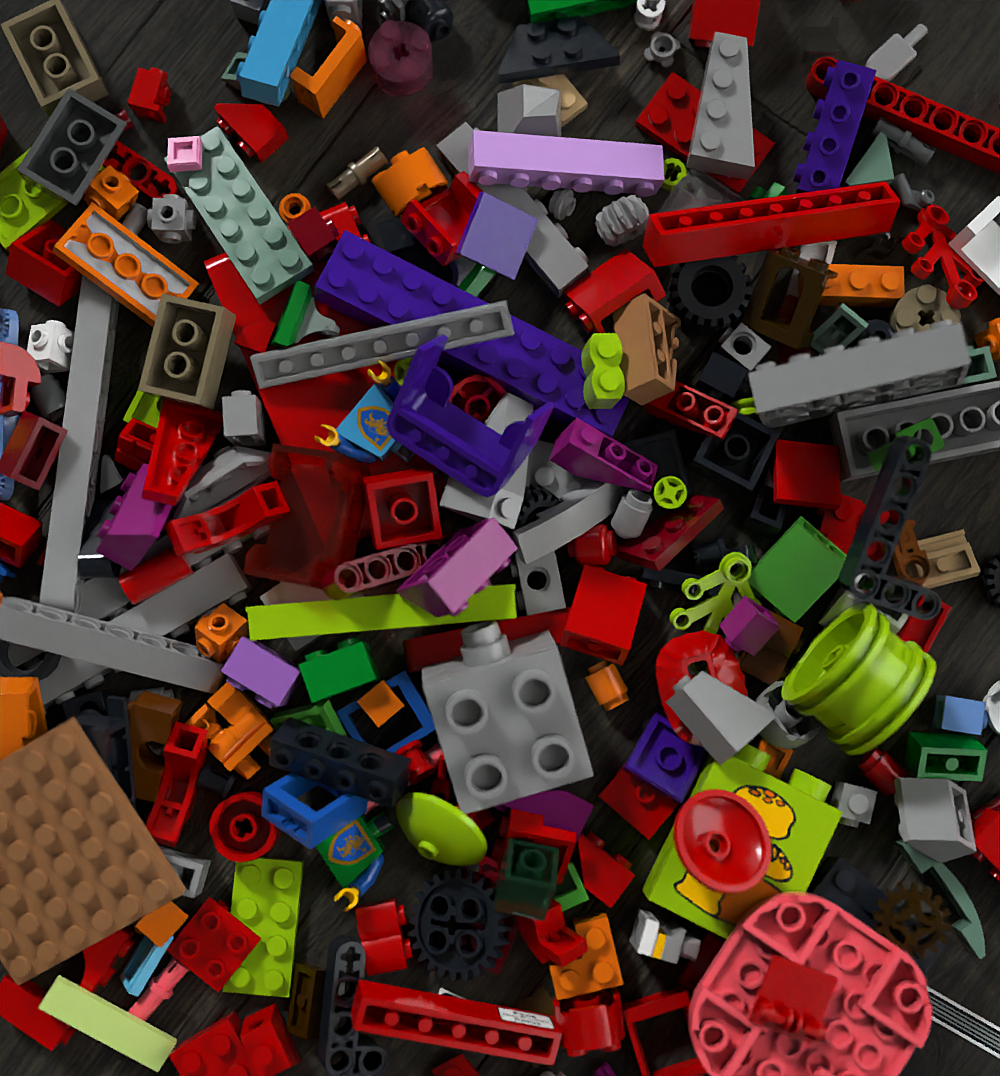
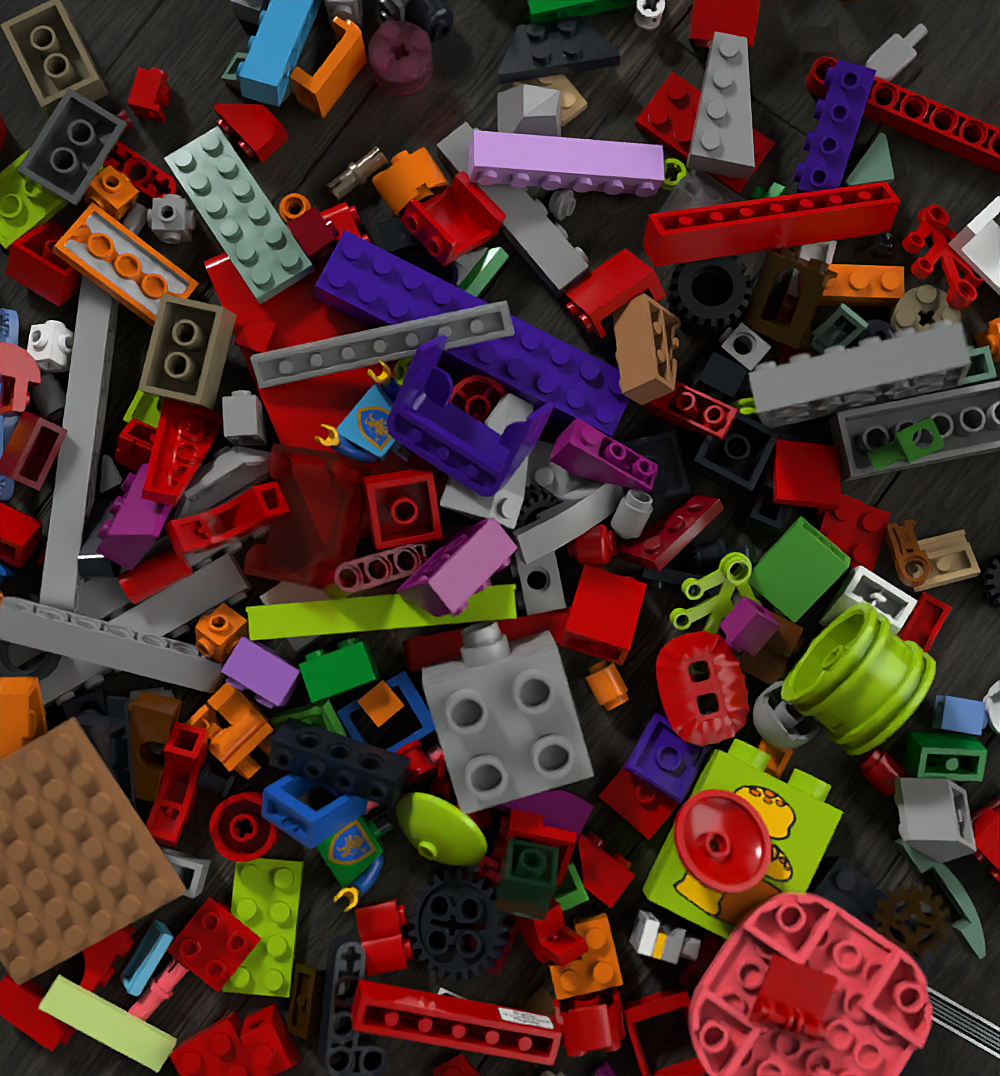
orange panel [135,901,189,948] -> none
bright pink tile [167,136,203,172] -> none
green piece [270,280,340,349] -> none
tile [455,192,539,280] -> none
lime brick [581,333,625,409] -> none
light grey gear [595,195,649,246] -> none
light grey plate [644,32,680,68] -> none
lime wheel [654,476,687,509] -> none
light grey slope [666,671,776,765] -> none
light grey brick [830,781,877,828] -> none
black beam [839,435,941,620] -> none
dark grey pin [870,116,935,167] -> none
dark grey arm [891,173,935,212] -> none

